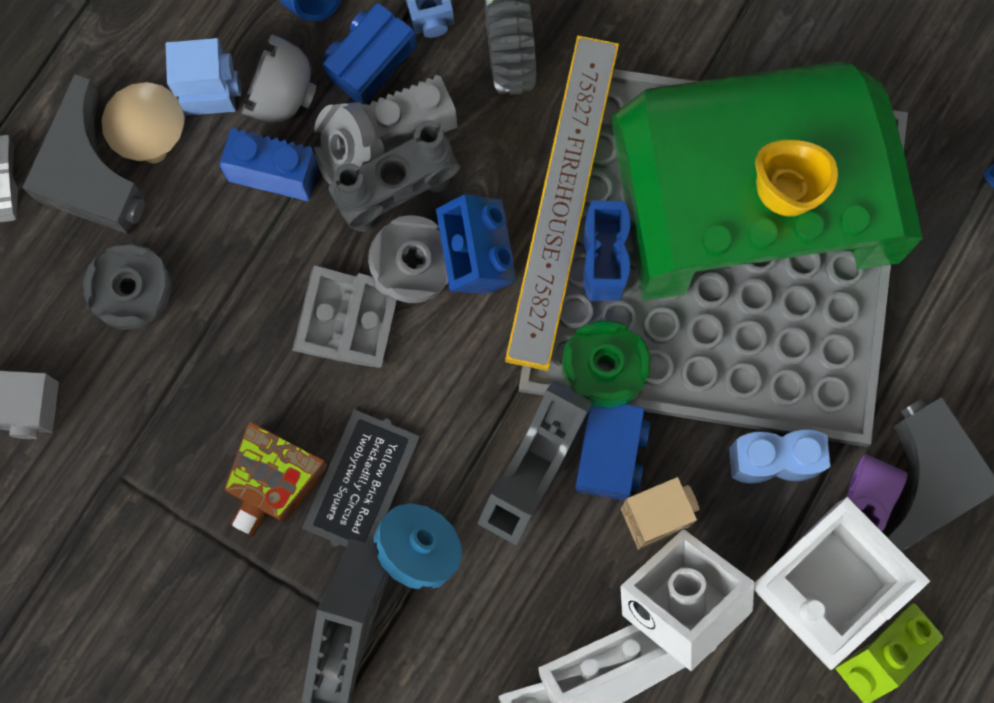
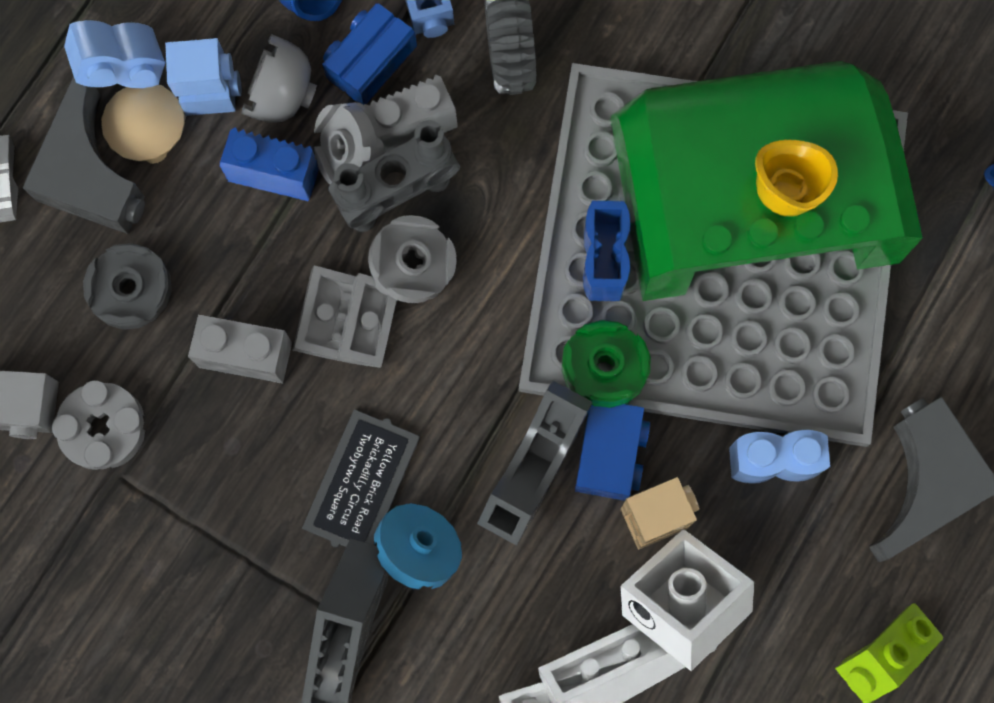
torso [225,422,329,537] -> none
blue brick [436,194,517,294] -> none
light grey tile [505,35,619,371] -> none
white piece [754,497,930,670] -> none
medium lavender piece [846,454,907,532] -> none
none -> light grey plate [52,381,145,470]
none -> light blue brick [64,20,165,88]
none -> light grey brick [188,314,292,384]

